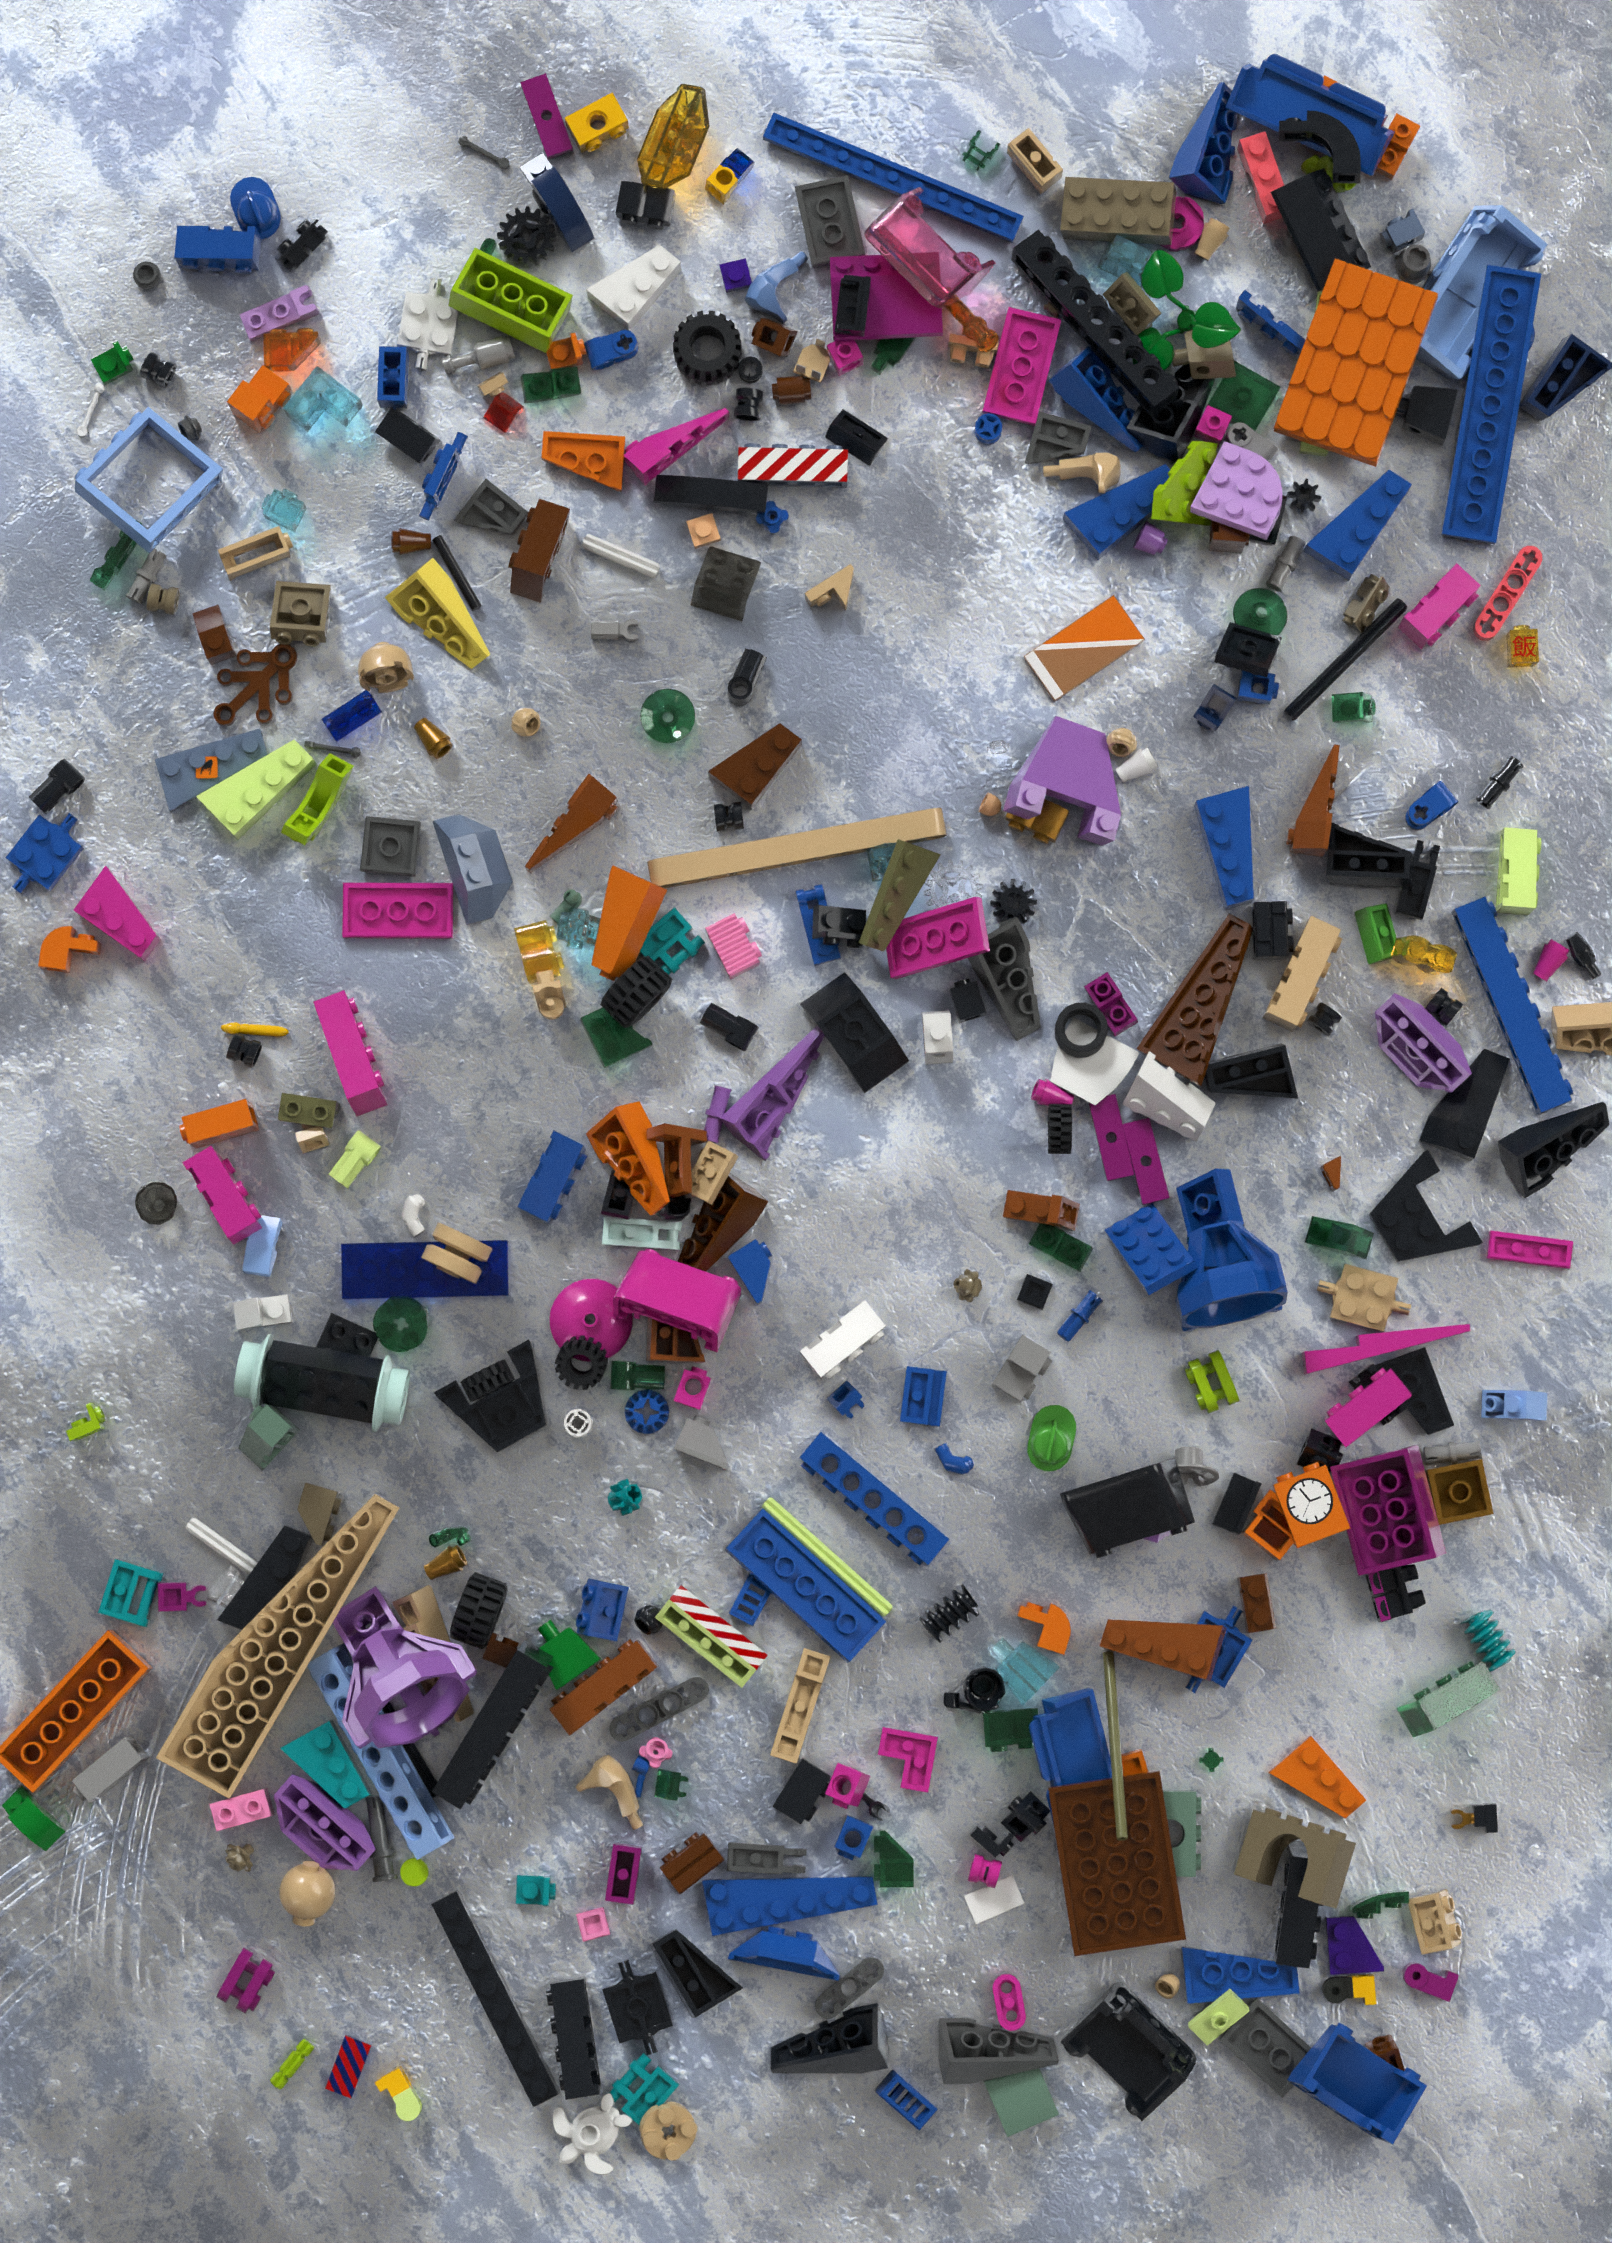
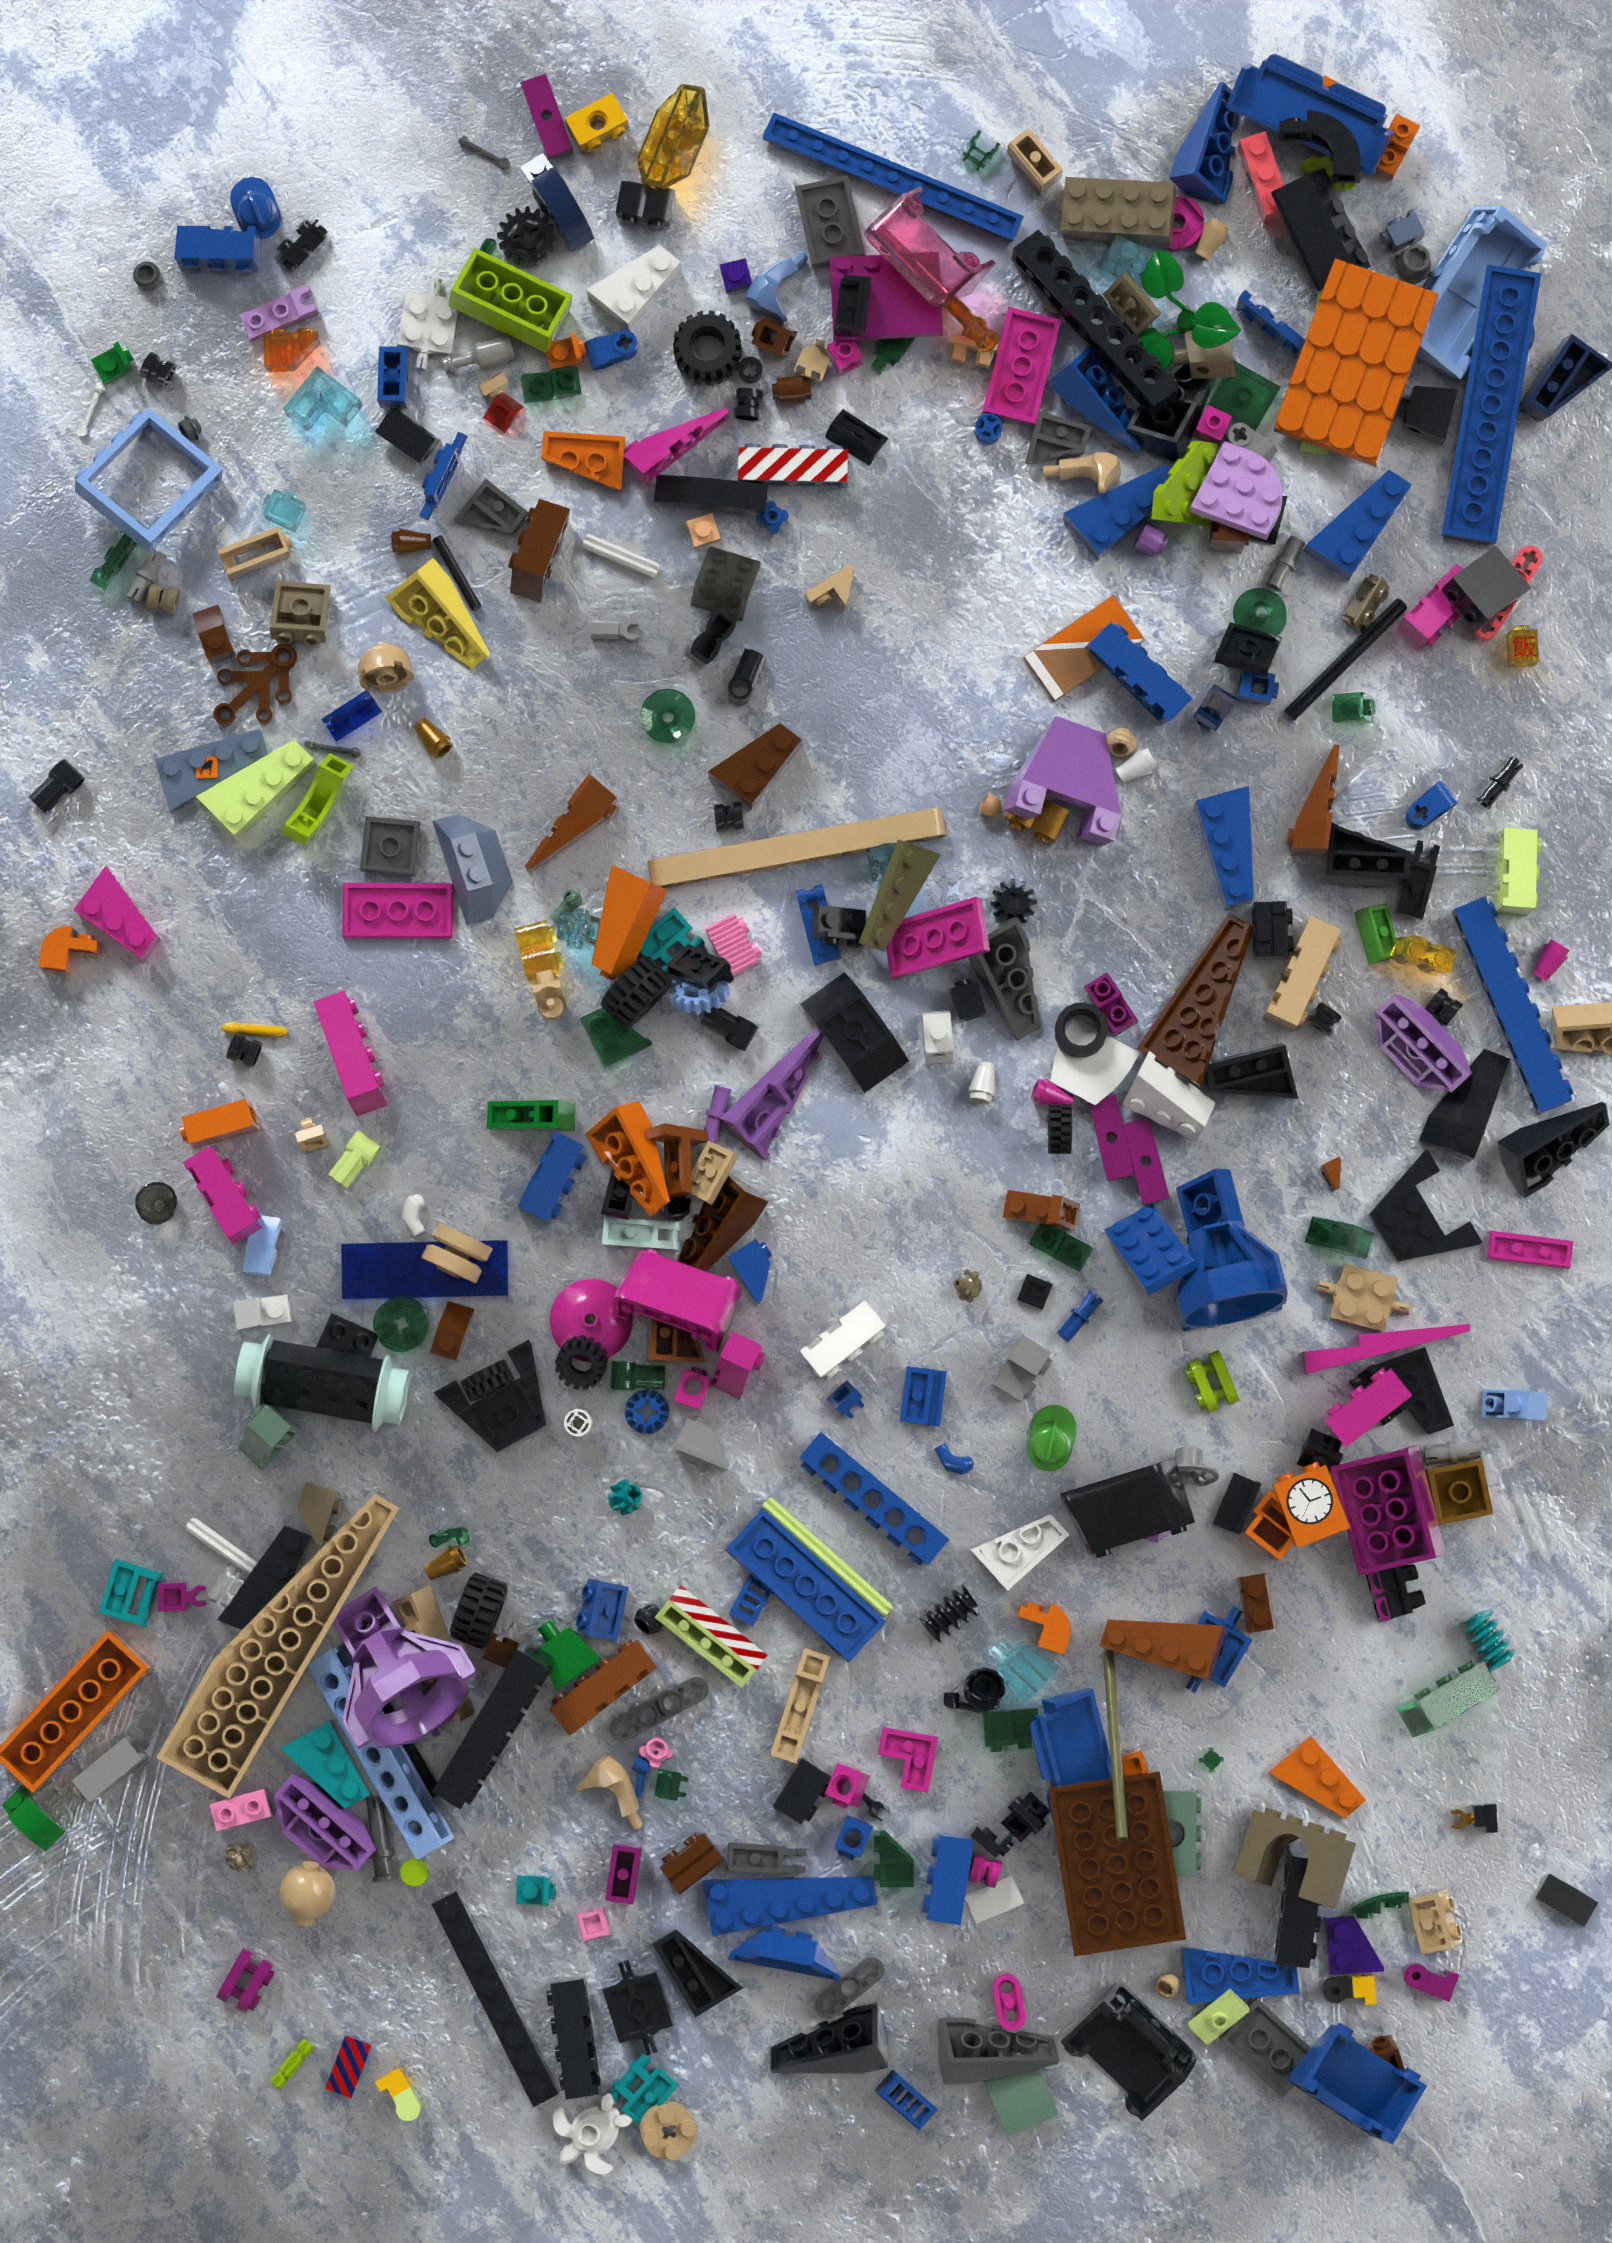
blue plate [6,813,84,894] -> none
lime bracket [66,1402,106,1442] -> none
orange brick [227,365,292,433] -> none
olive bracket [278,1093,340,1128] -> none
tan piece [511,708,541,737] -> none
leg [705,148,755,205] -> none
black gear [1286,479,1321,515] -> none
black piece [1566,932,1602,980] -> none
none -> reddish brown slope [430,1301,475,1362]
none -> green slope [487,1100,576,1131]
none -> black bracket [666,944,734,991]
none -> light blue gear [669,977,730,1015]
none -> black brick [684,608,737,666]
none -> dark pink wedge [710,1331,766,1400]
none -> blue brick [922,1832,974,1925]
none -> white cone [968,1062,995,1104]
none -> white wing [970,1514,1069,1591]
none -> blue wedge [1084,622,1193,725]
none -> black panel [1442,545,1531,631]
none -> pearl dark grey slope [1535,1874,1598,1927]

